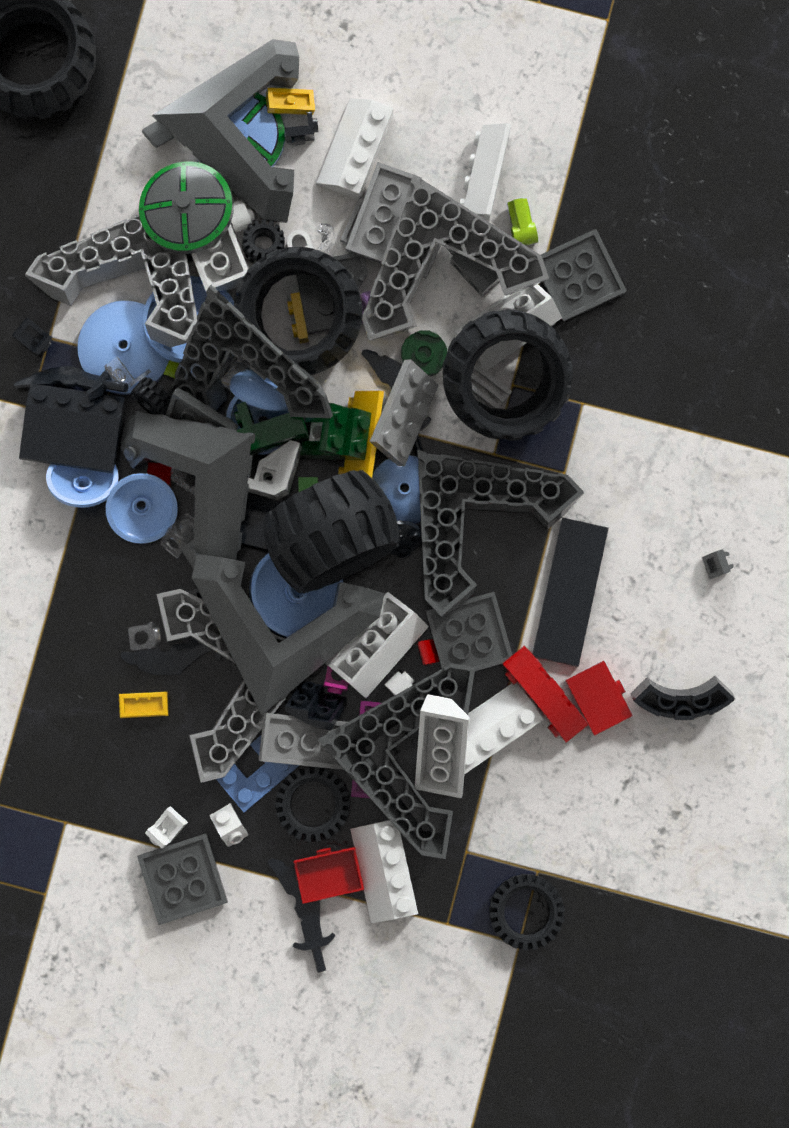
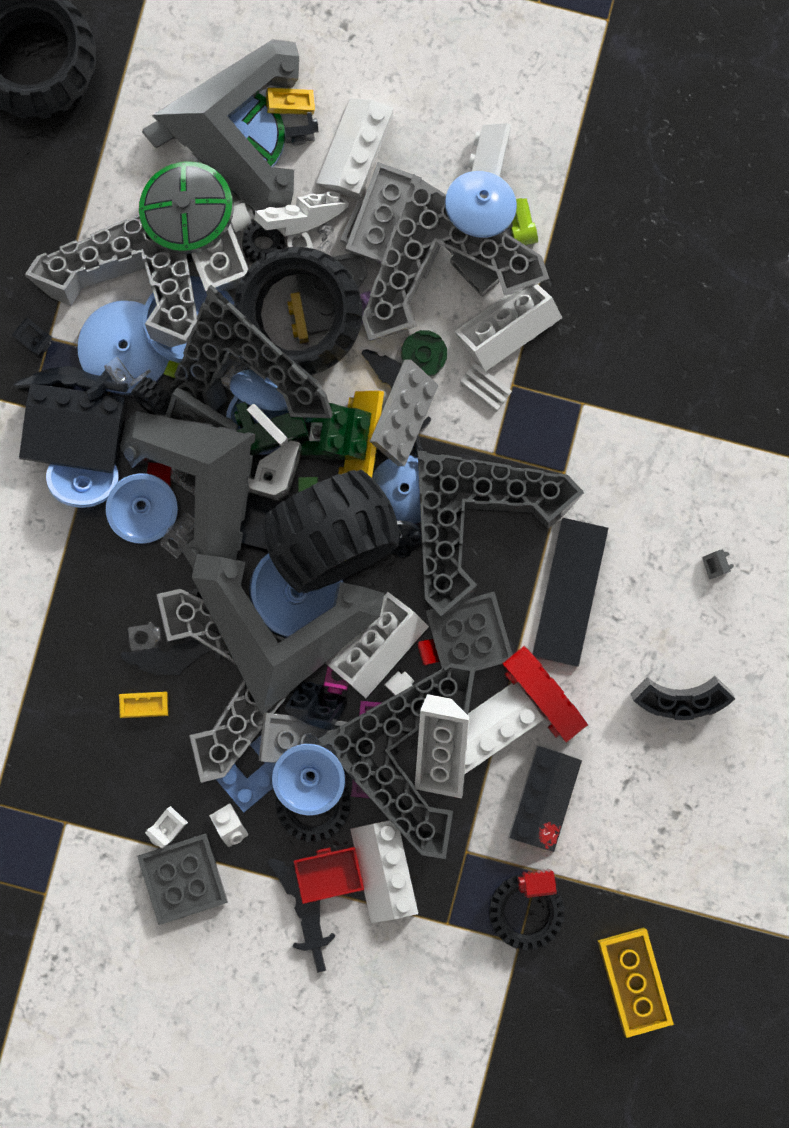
black tyre [442,309,573,441] -> none
dark grey plate [541,229,627,323] -> none
red container [566,661,633,736] -> none
none -> white tile [247,404,288,447]
none -> white slope [254,191,349,236]
none -> light blue dish [272,744,345,815]
none -> light blue dish [445,171,517,238]
none -> black slope [508,746,582,852]
none -> red brick [518,868,557,898]
none -> yellow brick [597,928,674,1038]

